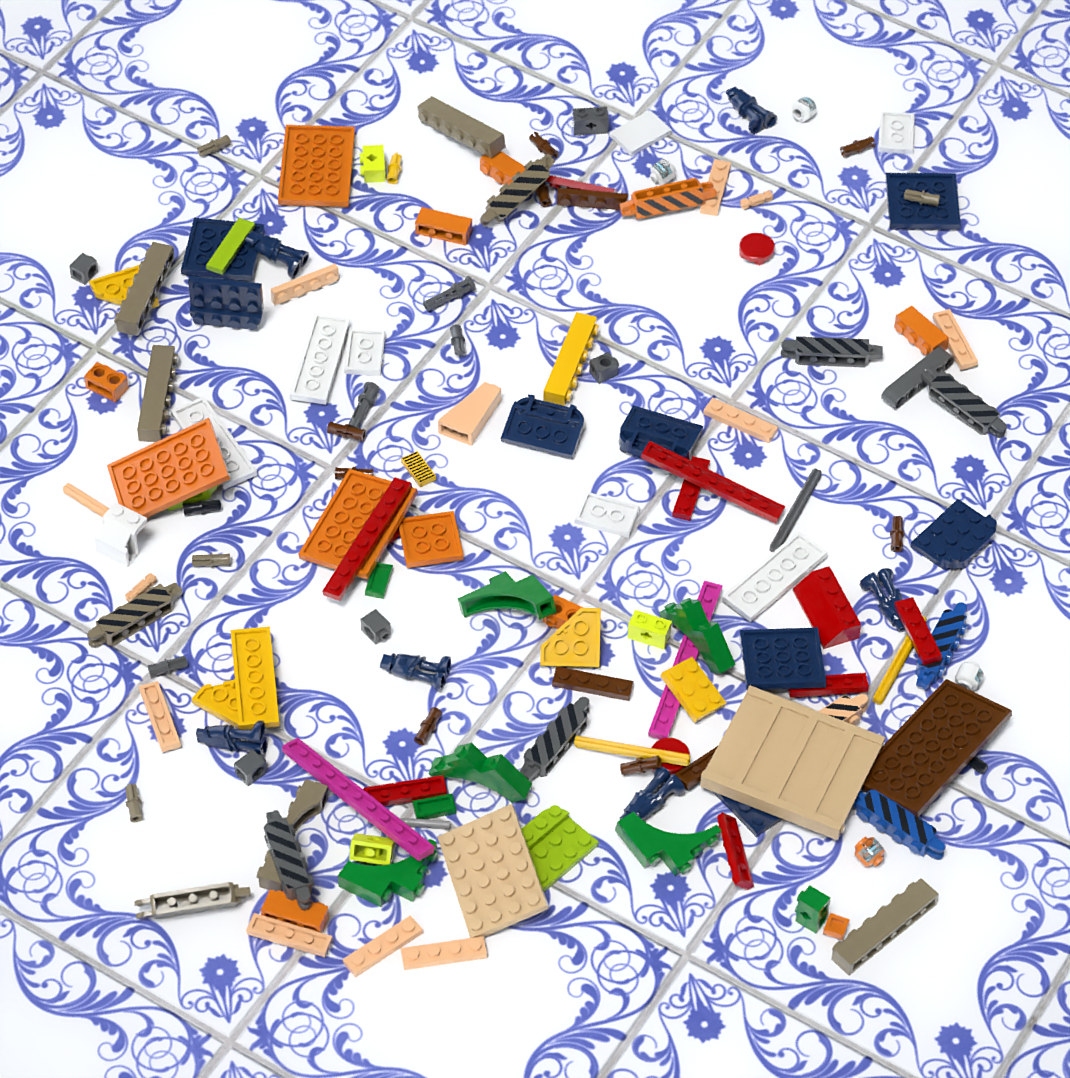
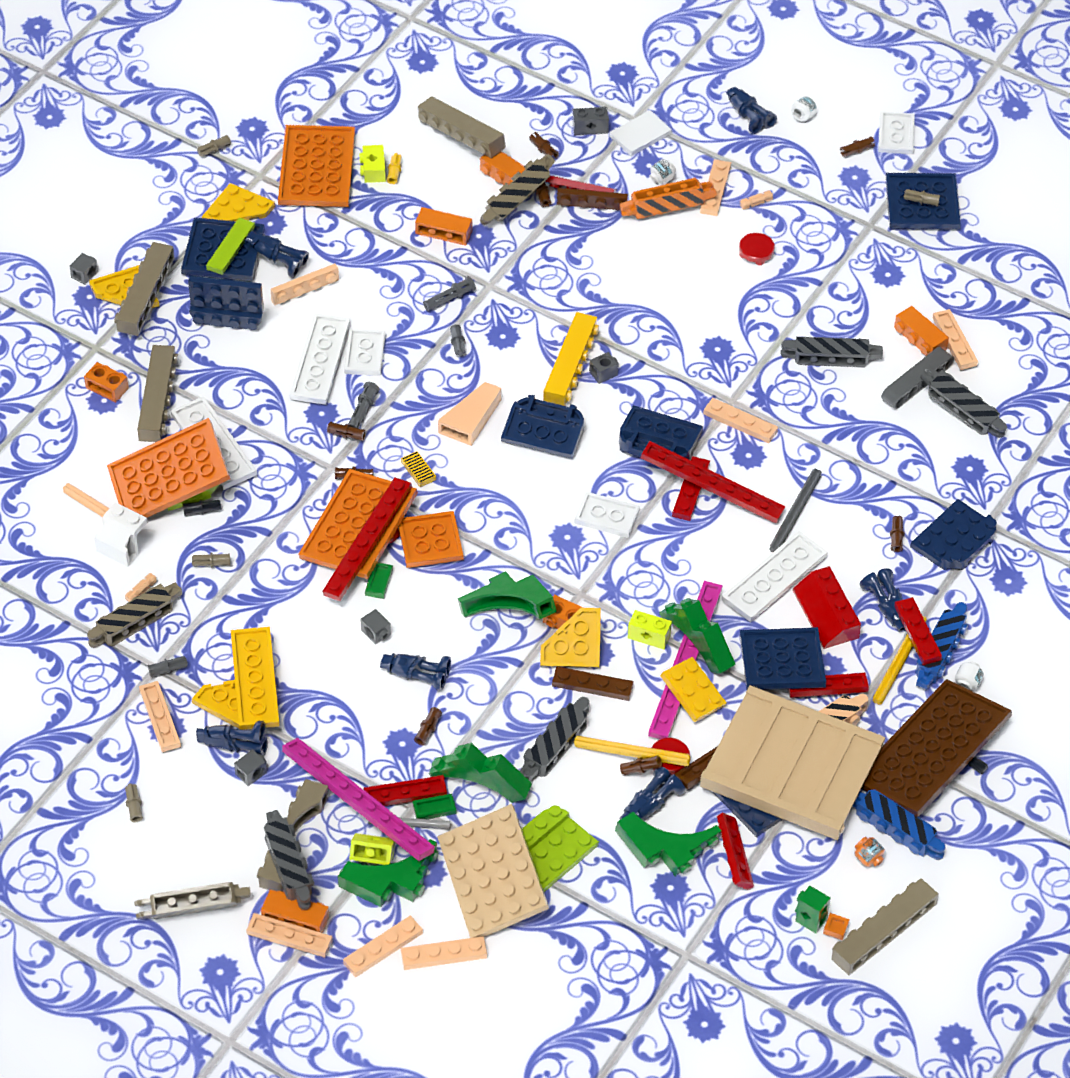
none -> yellow plate [202,183,275,221]

